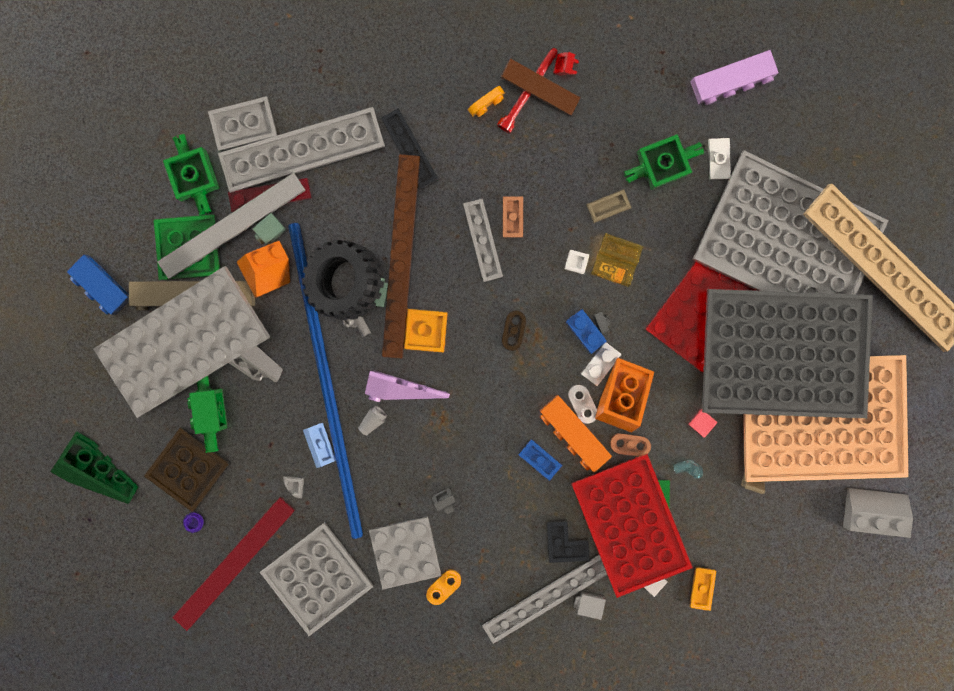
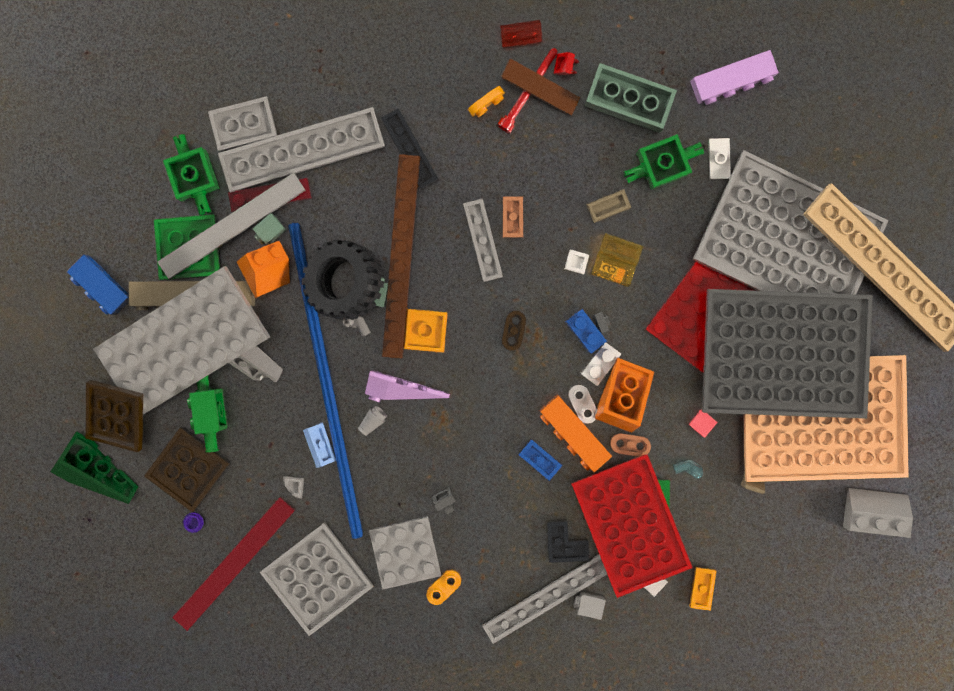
none -> dark brown plate [85,380,144,453]
none -> clear red plate [500,20,542,47]
none -> sand green brick [584,63,677,133]

